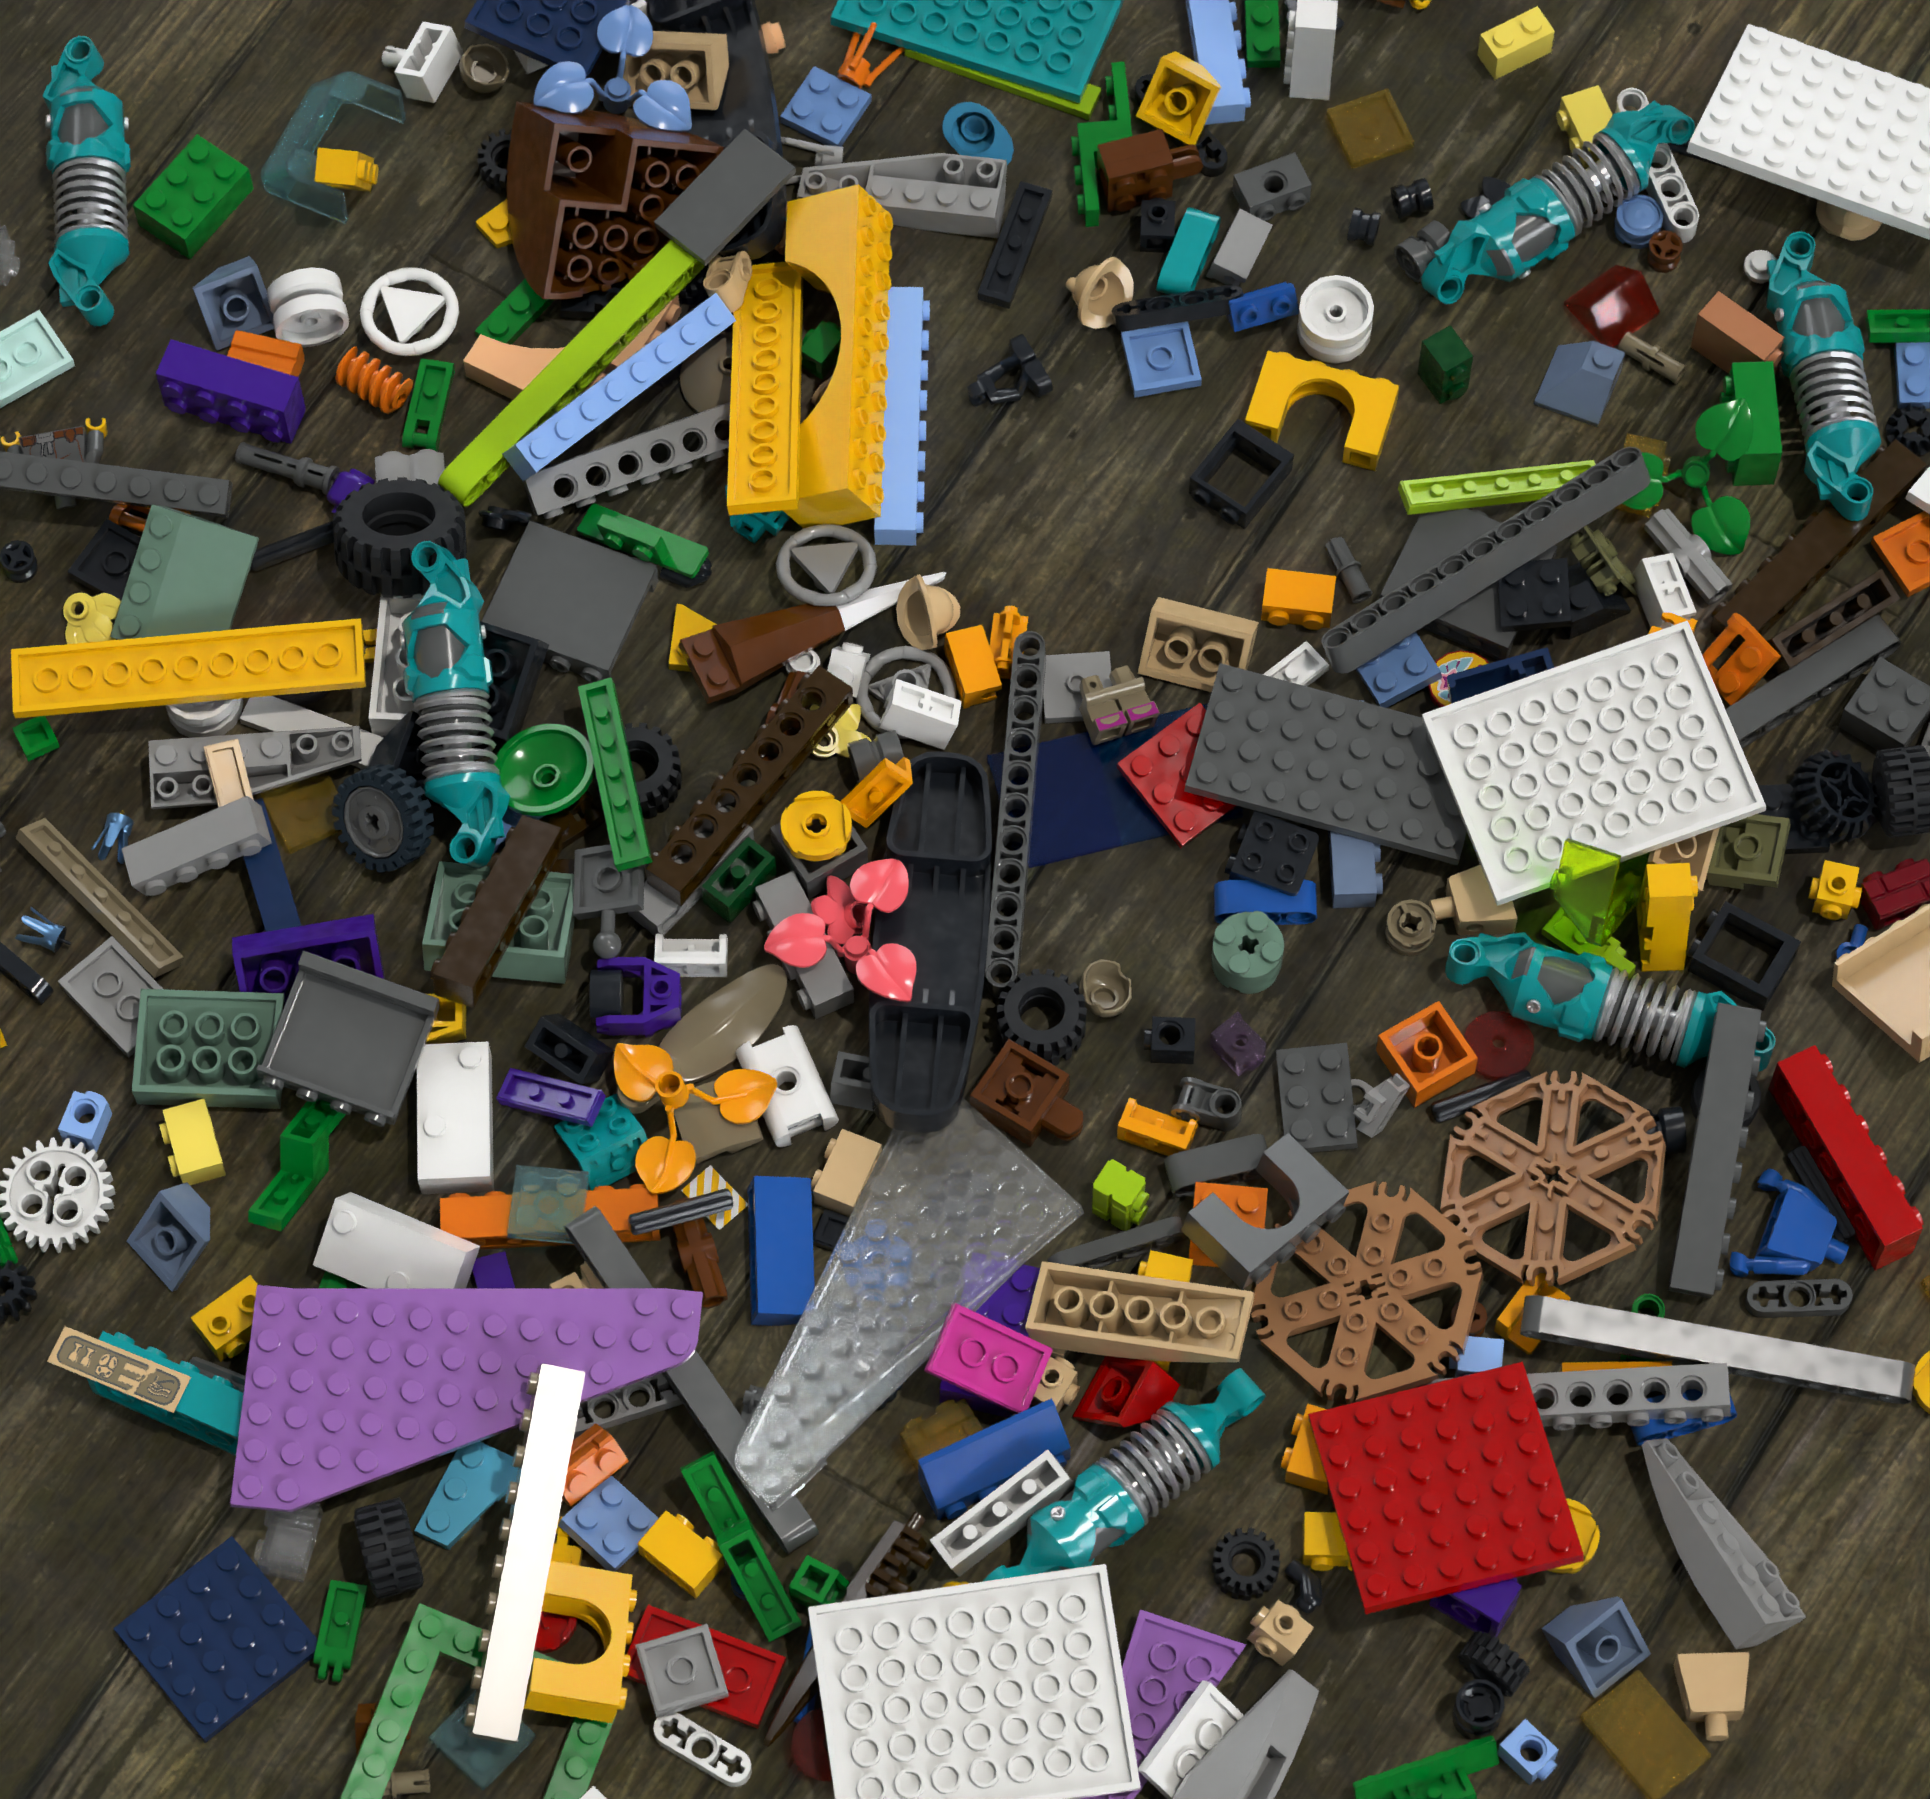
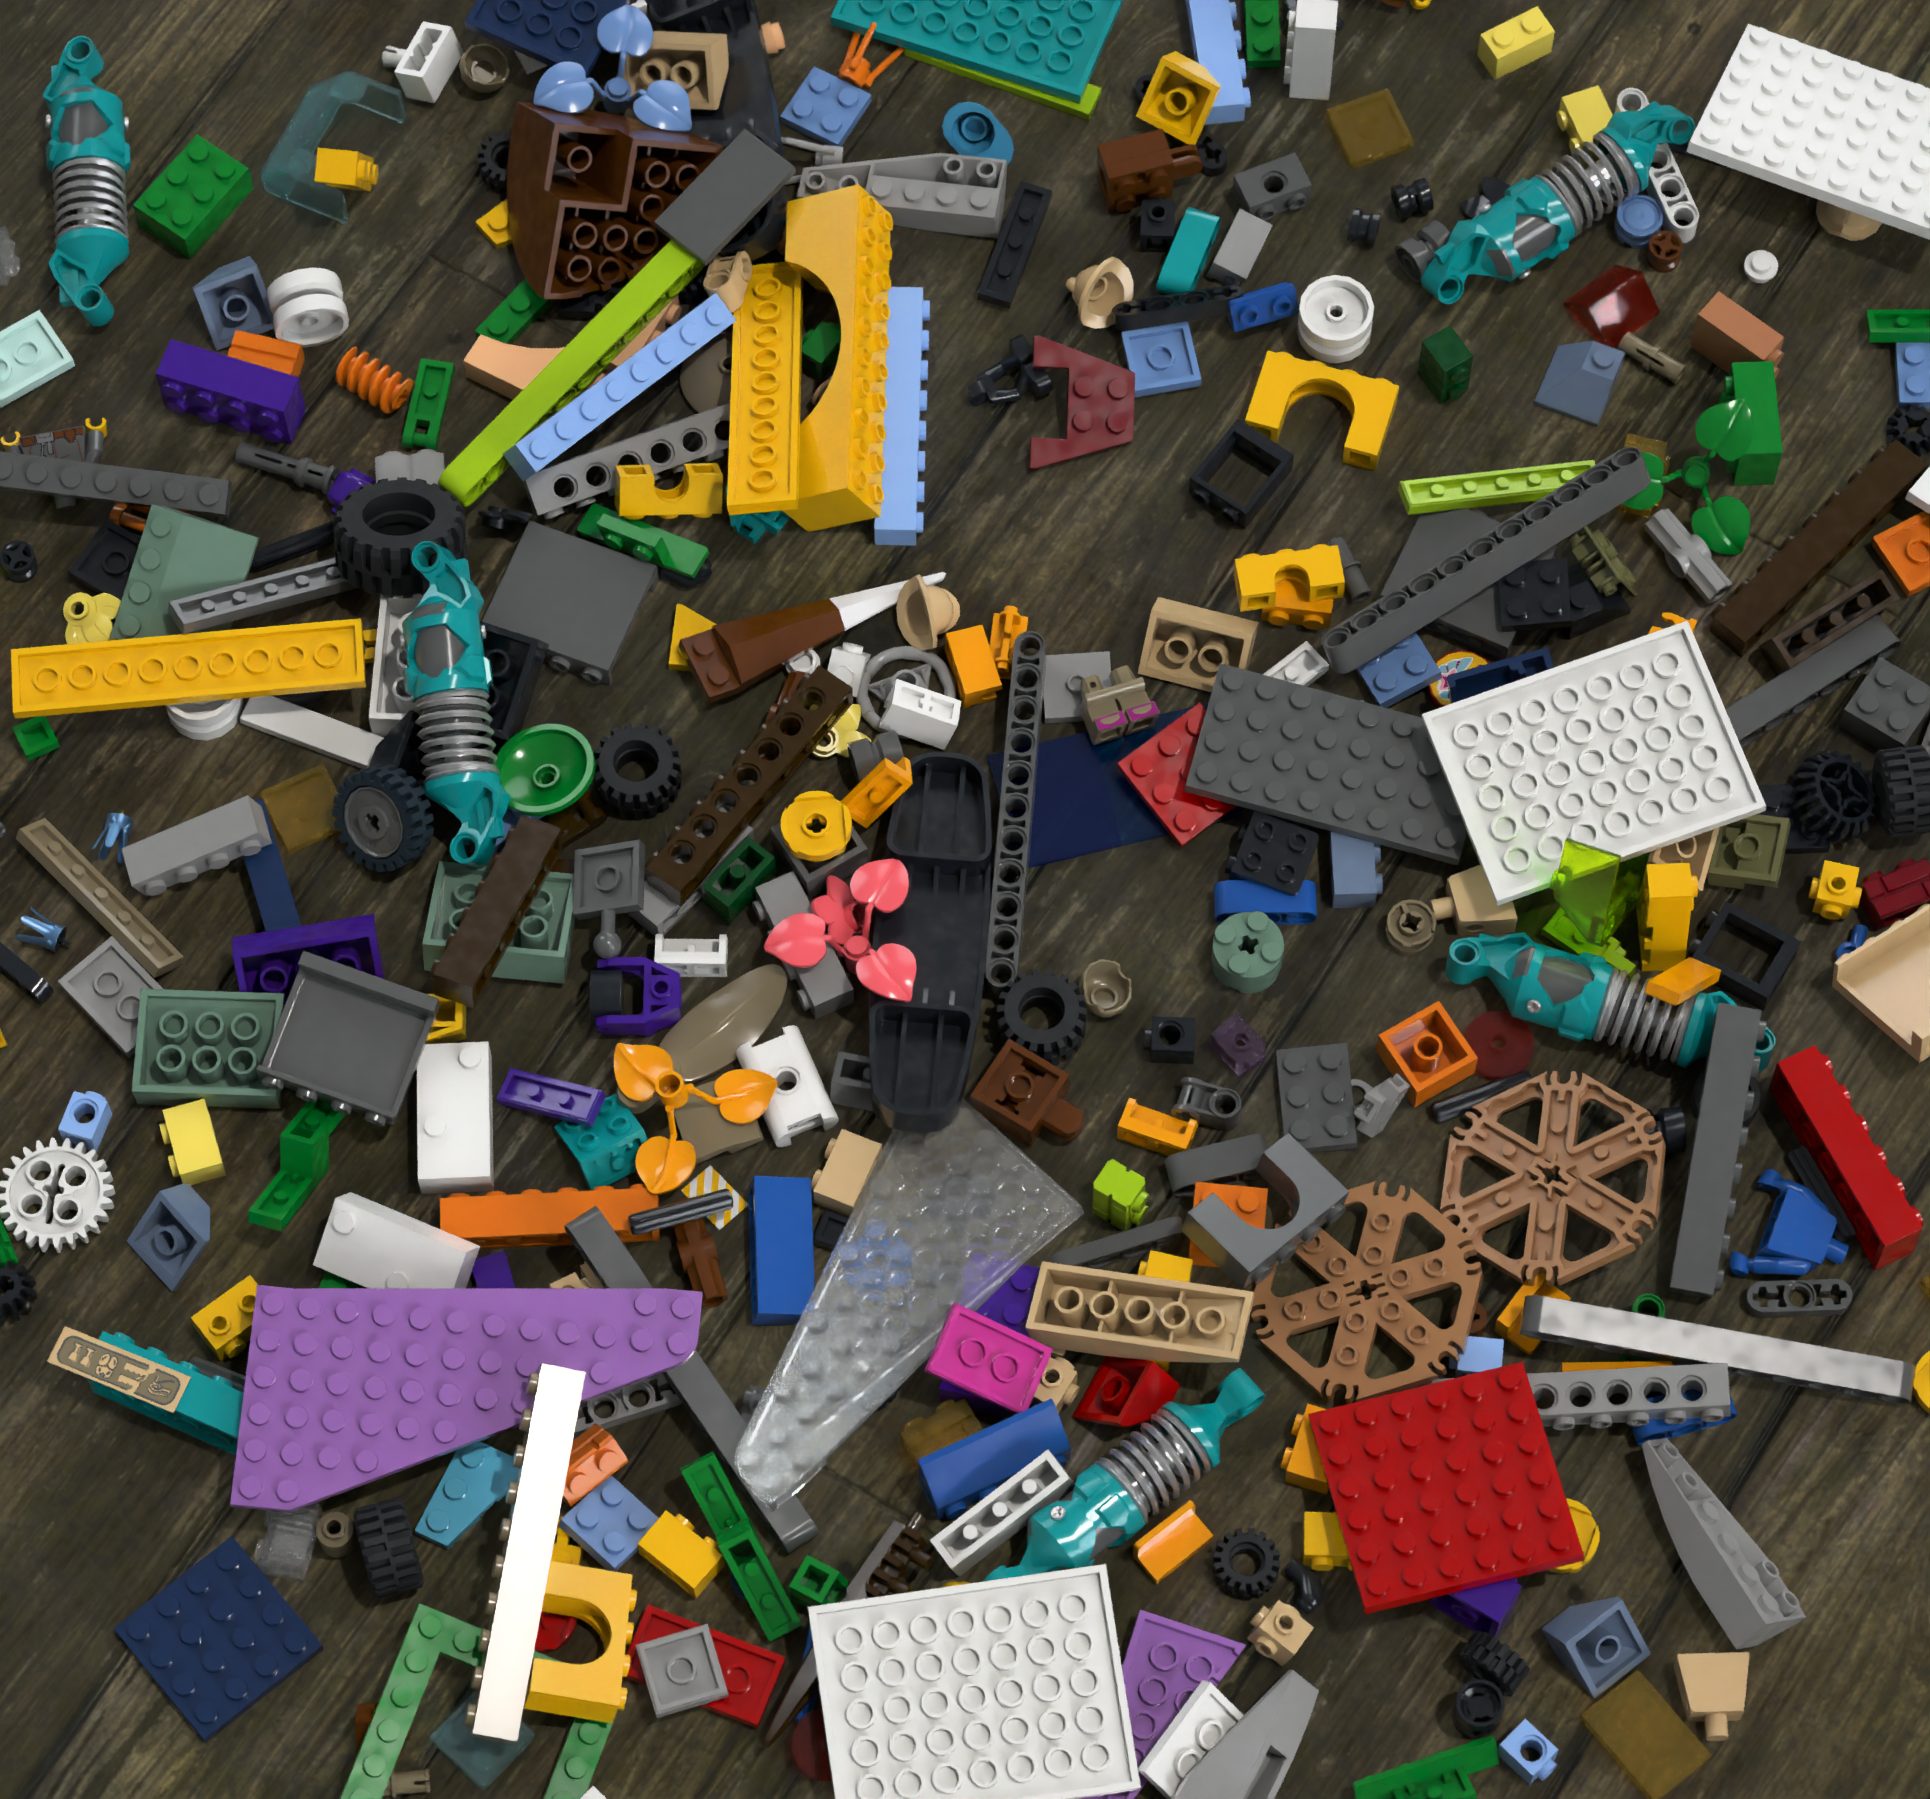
light grey wedge [148,726,362,809] -> none
tan tile [203,739,253,808] -> none
green hinge [314,1580,369,1683] -> none
white piece [360,268,459,356] -> none
clear light blue plate [507,1165,590,1244] -> none
black brick [525,1013,615,1085] -> none
green plate [578,677,652,872] -> none
white beam [654,1713,752,1787] -> none
light grey piece [776,524,877,606] -> none
green bracket [1071,62,1132,227] -> none
white hinge [1633,553,1697,629] -> none
orange plate [1702,613,1781,705] -> none
teal piece [1766,232,1881,521] -> none
none -> dark grey plate [168,558,356,634]
none -> dark tan brick [316,1512,357,1558]
none -> yellow arch [615,463,723,520]
none -> dark red wing [1029,336,1135,470]
none -> light orange panel [1133,1500,1214,1584]
none -> yellow arch [1234,544,1345,612]
none -> light orange tile [1645,957,1721,1006]

